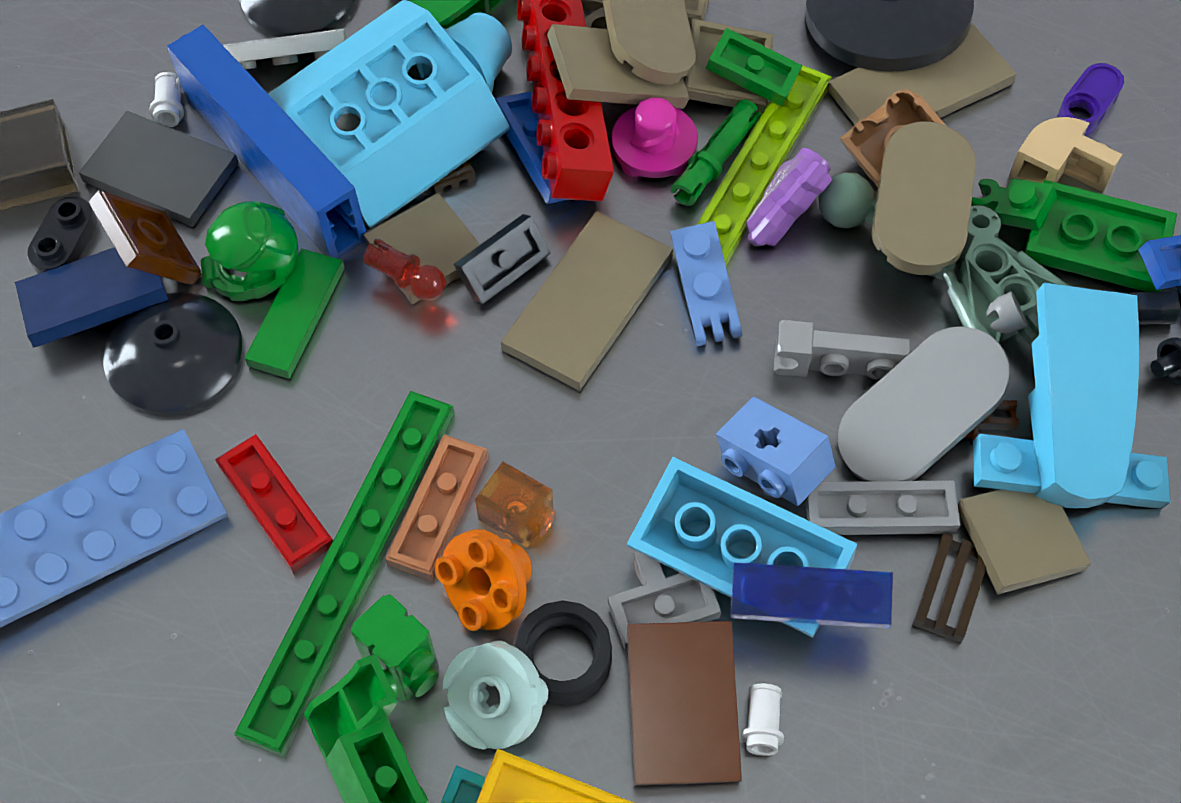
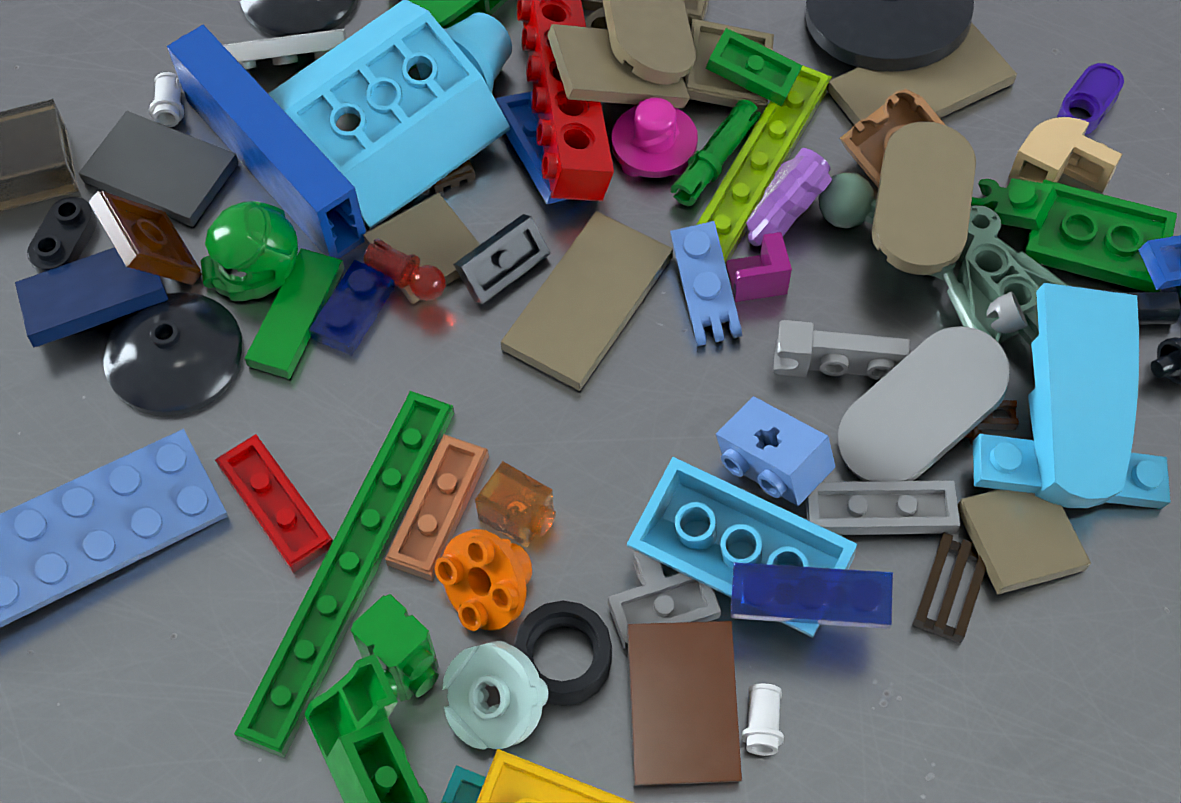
none -> clear blue plate [309,260,396,356]
none -> magenta panel [726,232,792,302]

